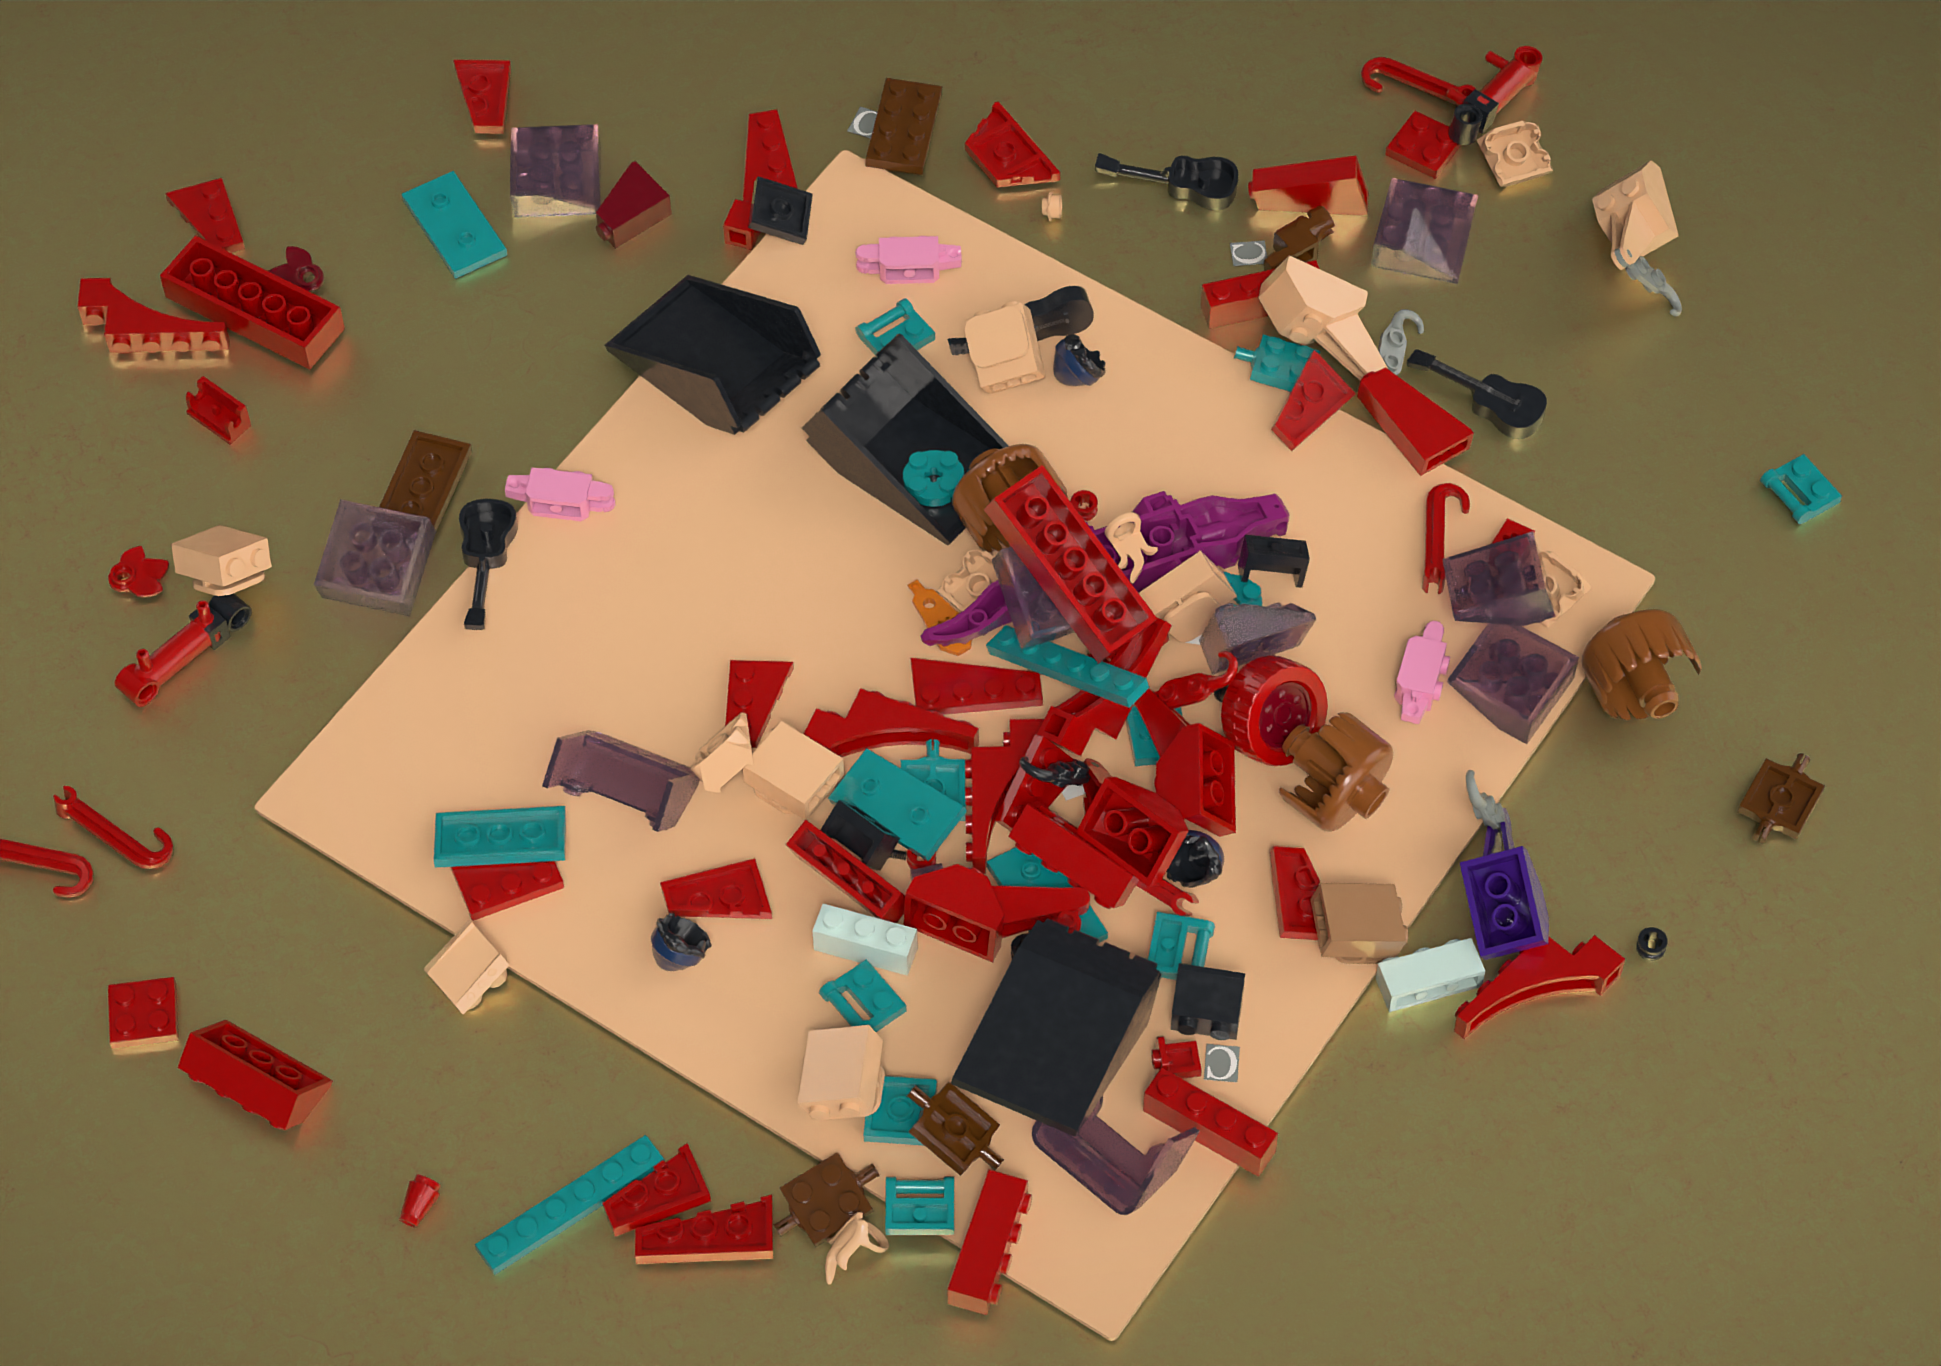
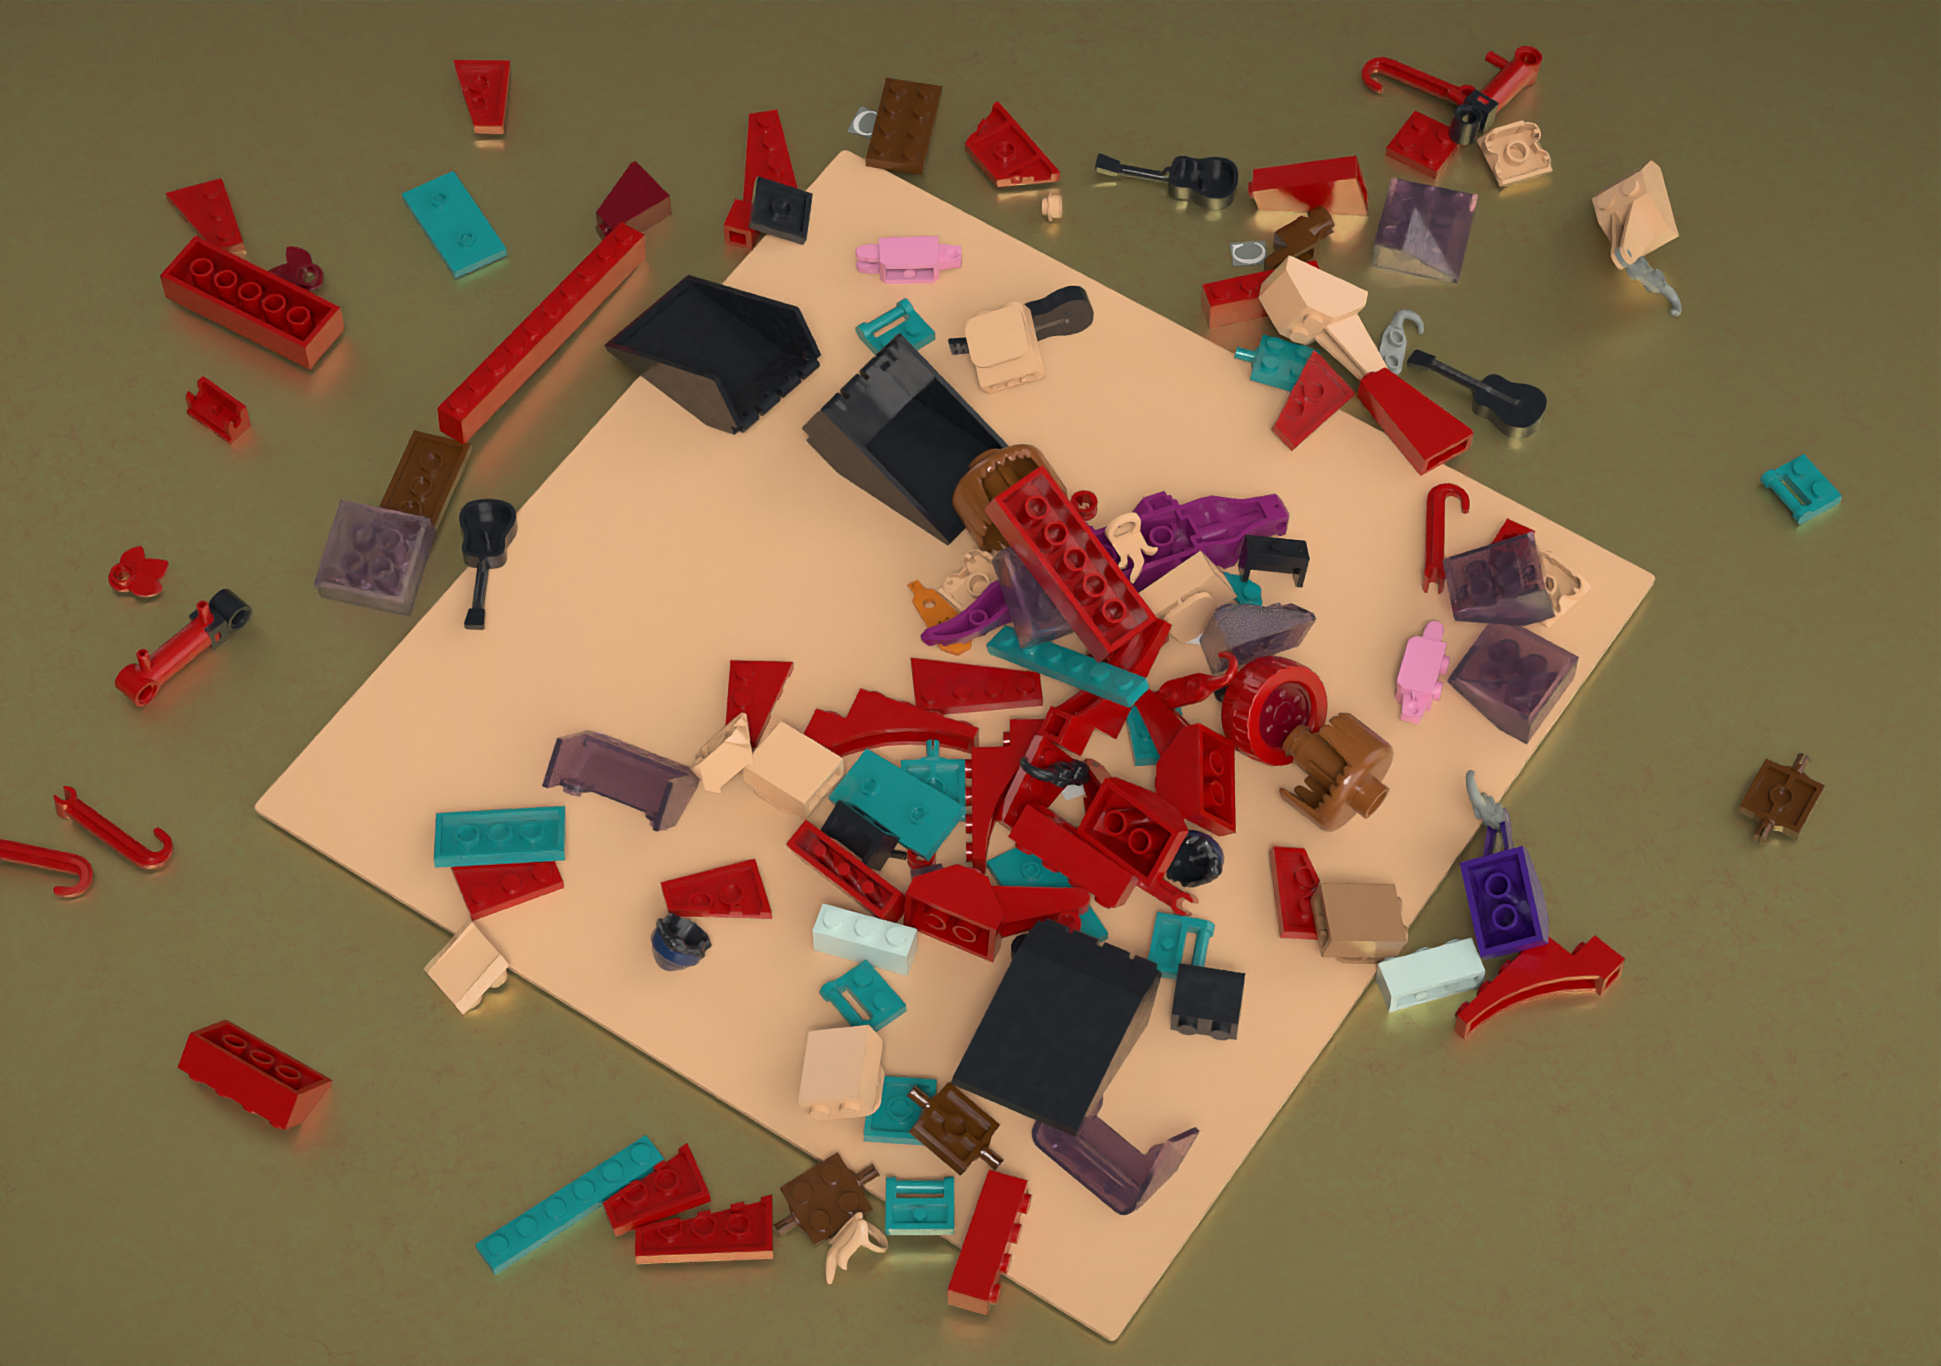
red arch [77,278,230,353] -> none
red plate [108,977,179,1049] -> none
light nougat brick [171,525,272,596] -> none
red cone [399,1174,441,1228] -> none
bright pink hinge [505,467,615,521] -> none
slope [510,124,601,218] -> none
teal plate [903,450,964,507] -> none
hair [1053,334,1106,386] -> none
red brick [1143,1068,1278,1177] -> none
red bracket [1151,1036,1202,1079] -> none
light grey sticker [1204,1044,1240,1082] -> none
dark orange piece [1581,609,1702,720] -> none
black bush [1636,927,1668,961] -> none
none -> red brick [437,222,646,445]

